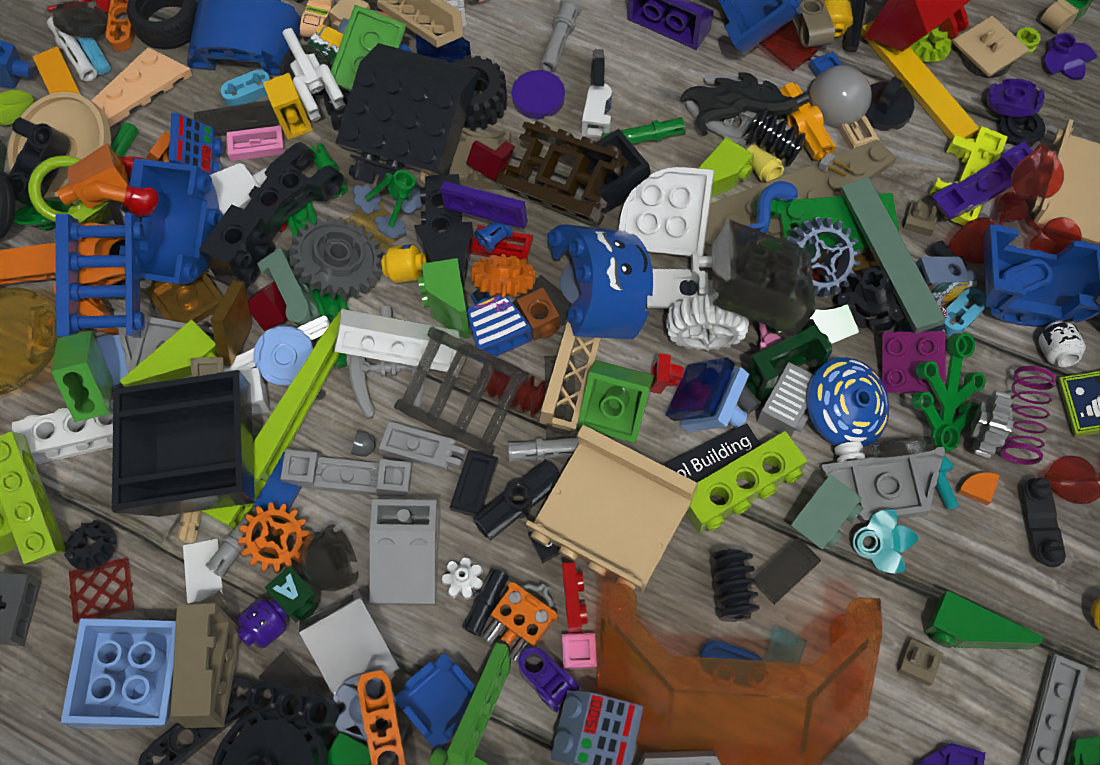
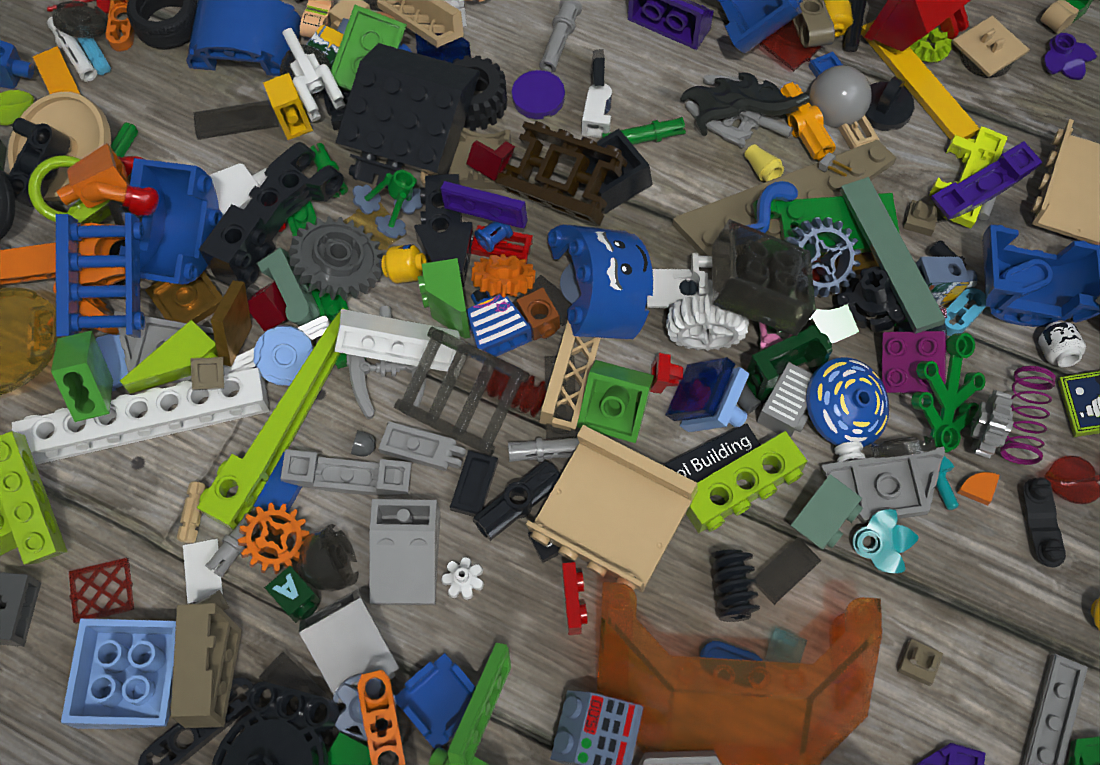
green dish [14,201,71,230] -> none
black gear [63,520,117,571] -> none
light nougat wing [91,47,192,127] -> none
black slope [112,370,255,517] -> none
orange tile [146,131,170,162] -> none
blue slope [169,113,224,175] -> none
medium azure beam [220,70,270,108] -> none
bright pink tile [227,125,285,161] -> none
dark purple head [236,599,288,649] -> none
black pin [462,568,509,637] -> none
orange piece [482,582,559,663] -> none
dark purple piece [519,647,580,713] -> none
bright pink tile [562,633,597,670] -> none
white plate [619,167,714,257] -> none
lime slope [698,137,754,198] -> none
black piece [743,108,806,166] -> none
green slope [924,590,1044,650] -> none
clear red plant [948,143,1082,264] -> none
dark purple tile [986,78,1045,117] -> none
black gear [999,113,1045,147] -> none
lime bush [1016,27,1041,55] -> none

